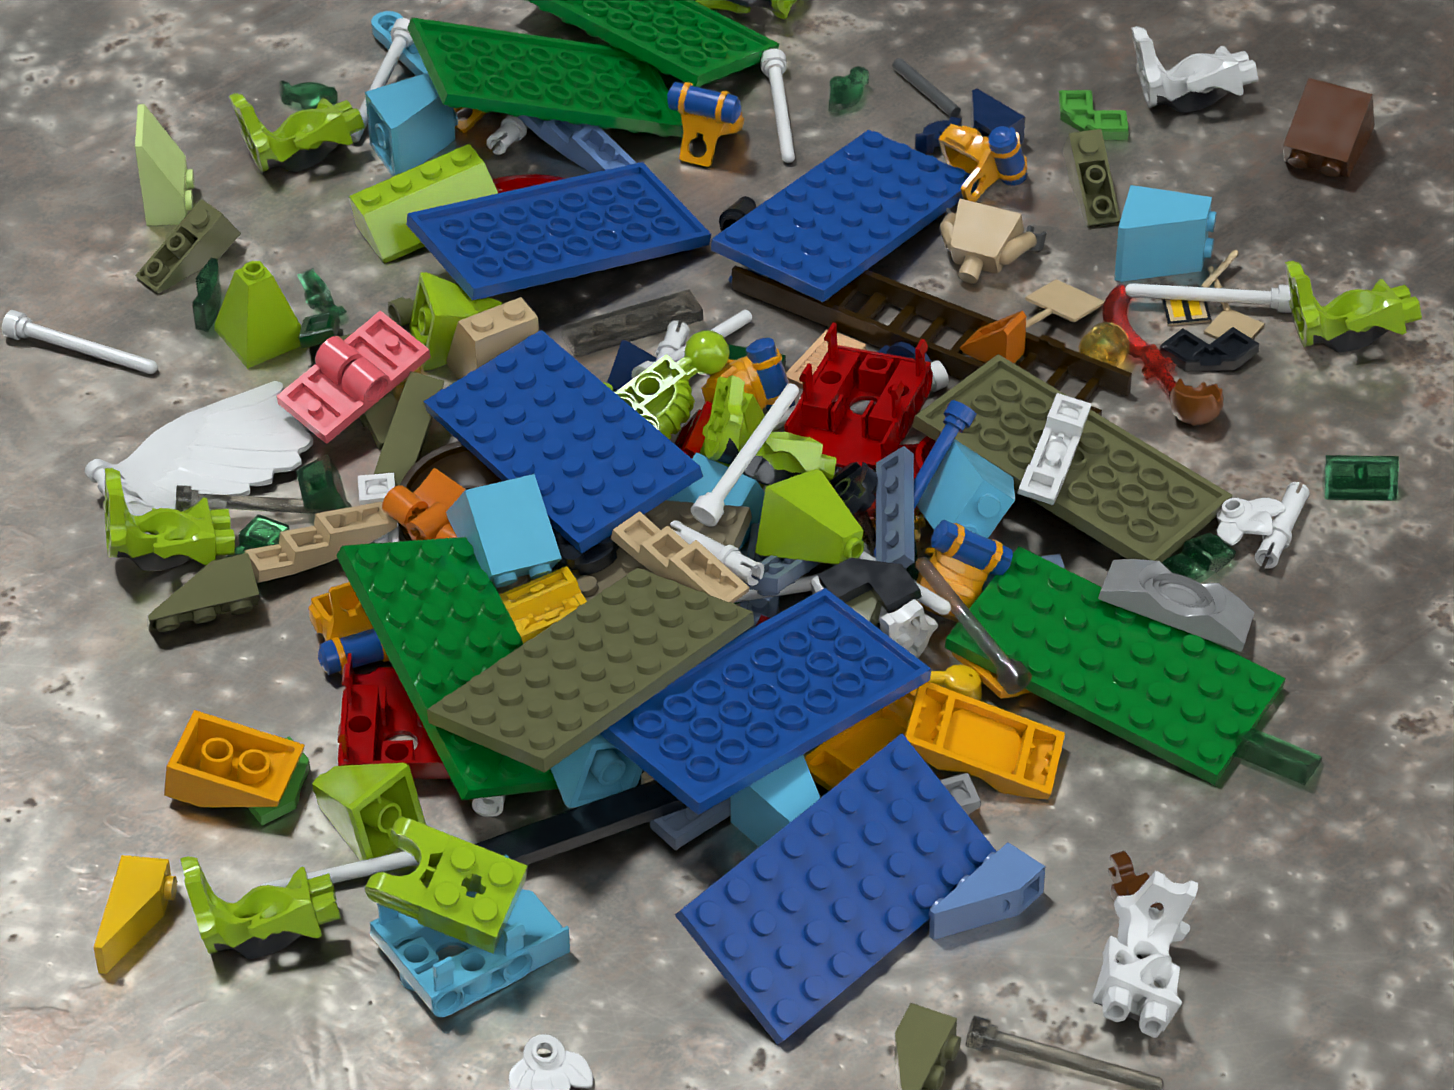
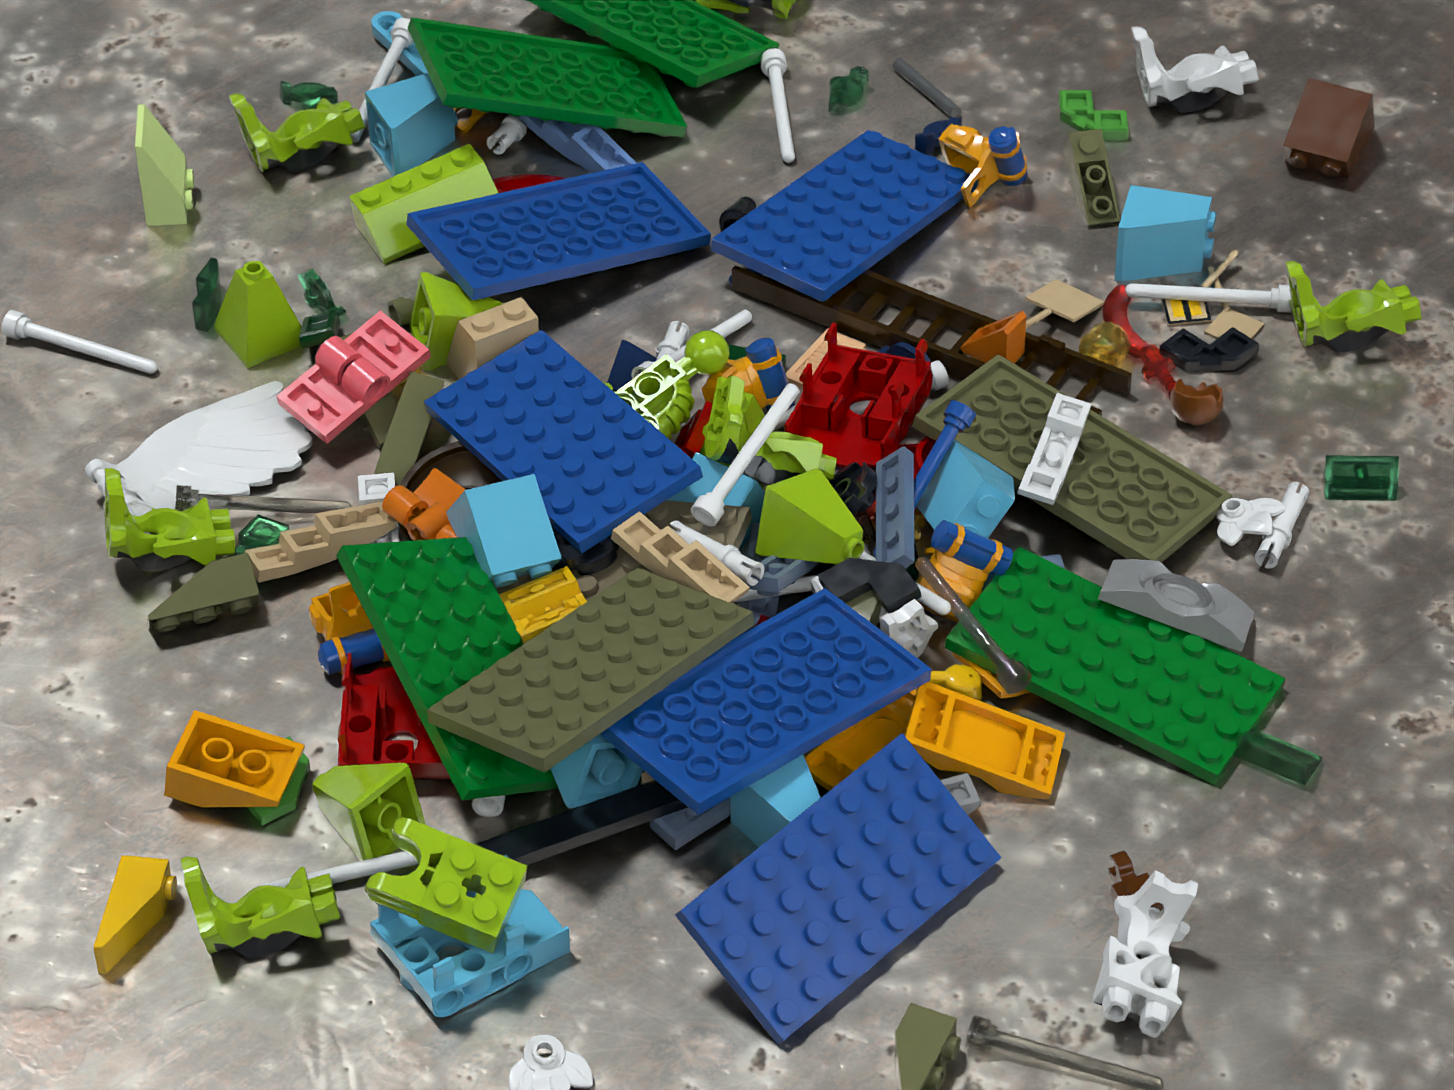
olive slope [135,198,241,294] -> none
clear green slope [296,455,348,509] -> none
clear smoke plate [561,289,703,358] -> none
piece [667,82,745,167] -> none
medium blue slope [929,842,1045,940] -> none
tan torso [940,199,1047,284] -> none
dark blue slope [971,88,1025,144] -> none
clear green slope [1162,532,1236,583] -> none

